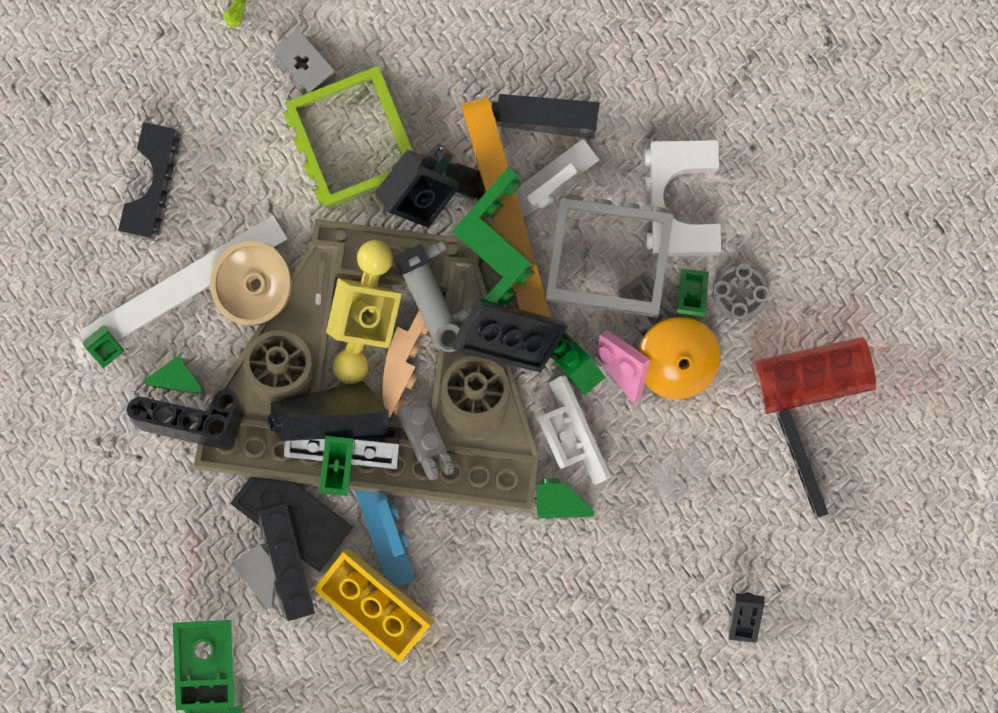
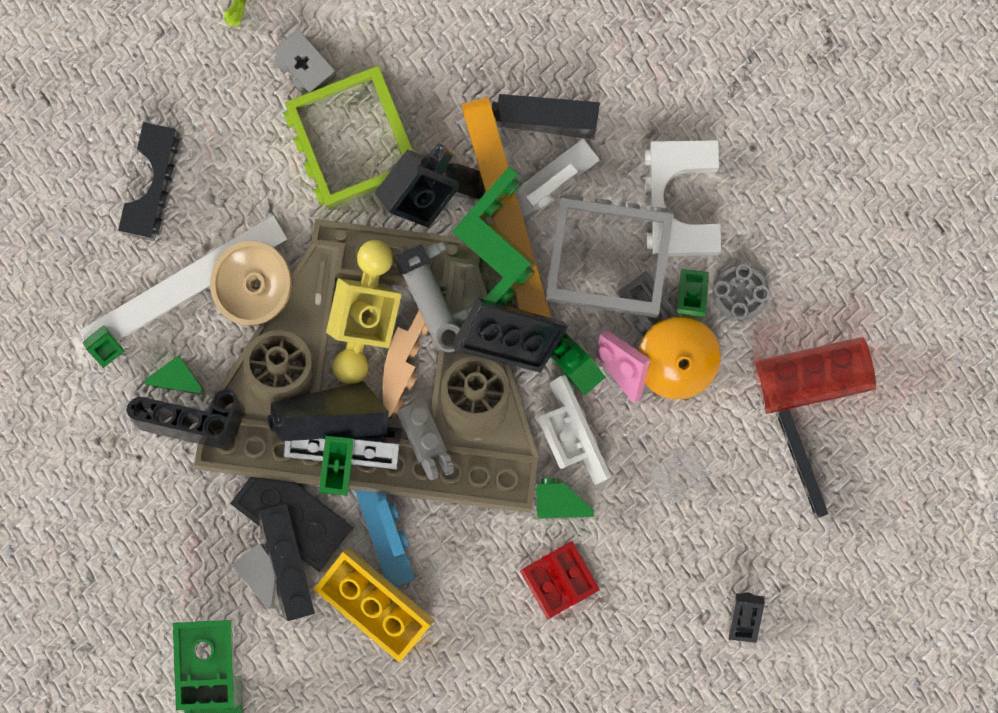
none -> red slope [520,541,600,620]

